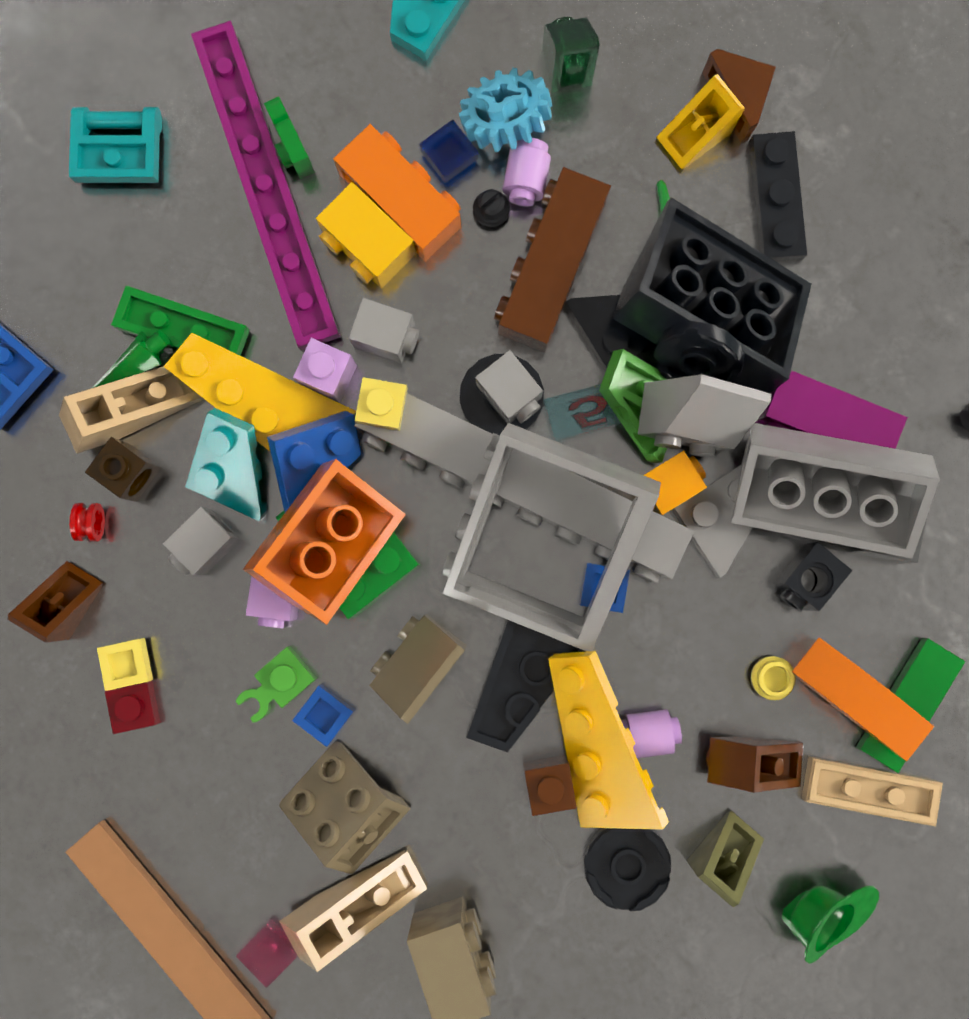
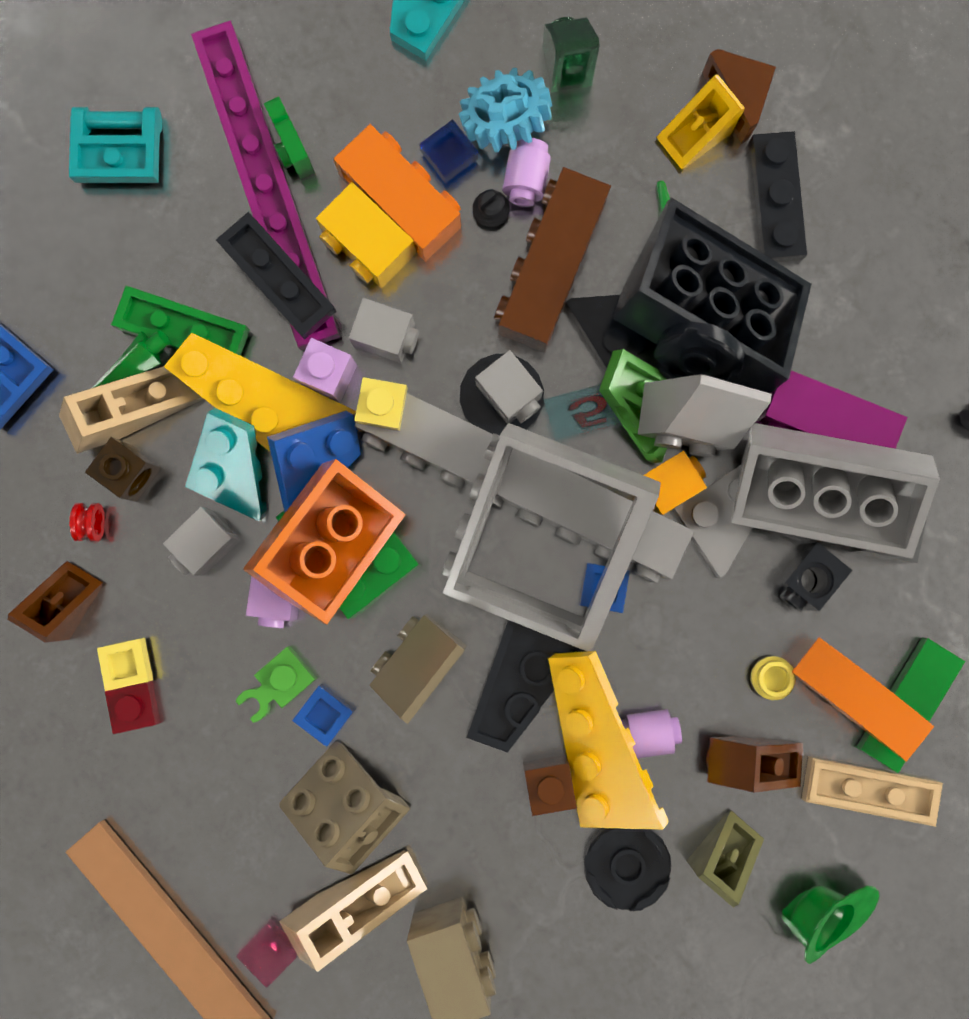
none -> black plate [216,211,337,340]

